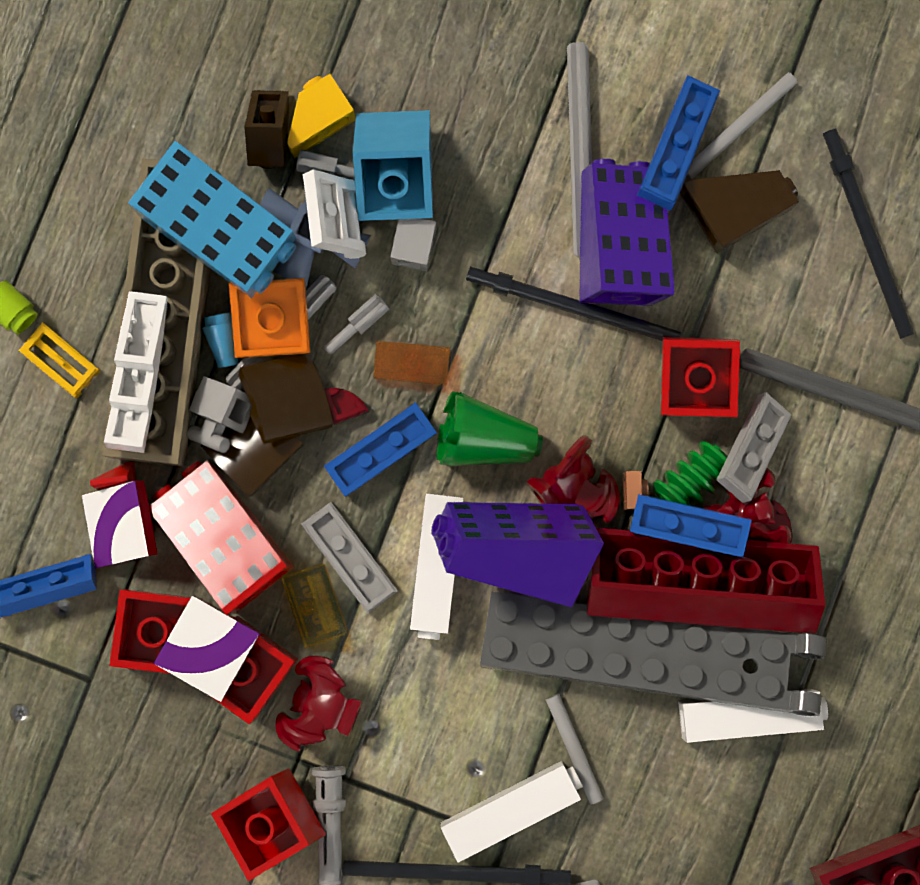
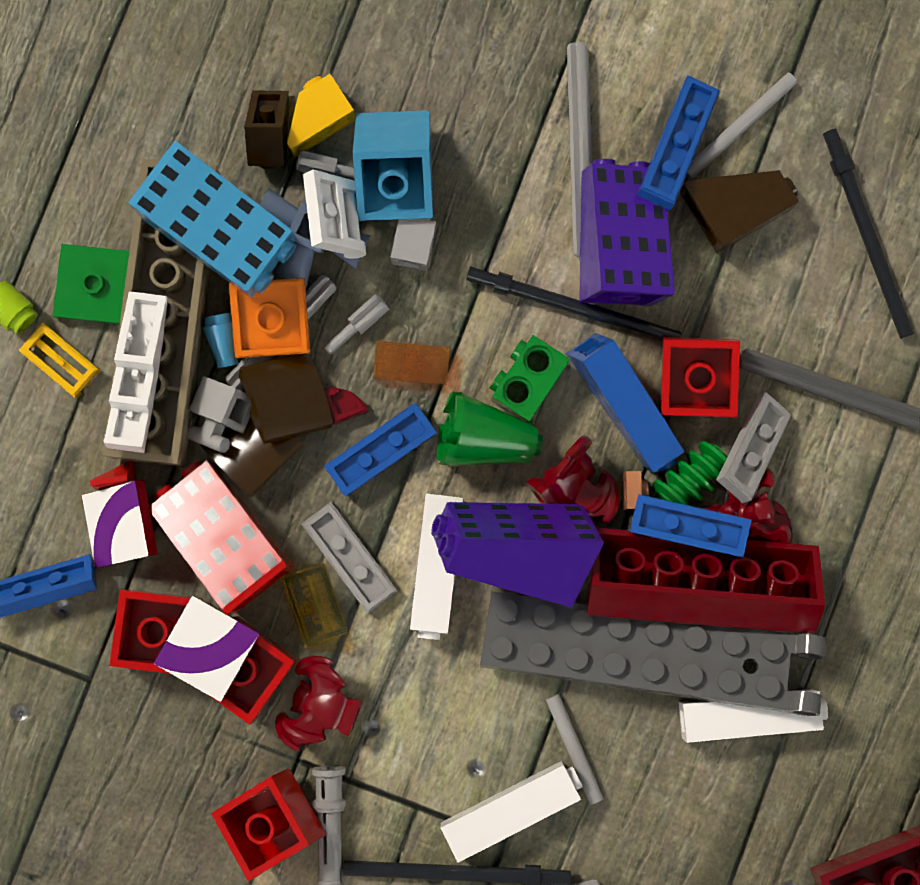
none -> green plate [52,244,130,325]
none -> green brick [489,335,570,423]
none -> blue slope [565,333,685,473]

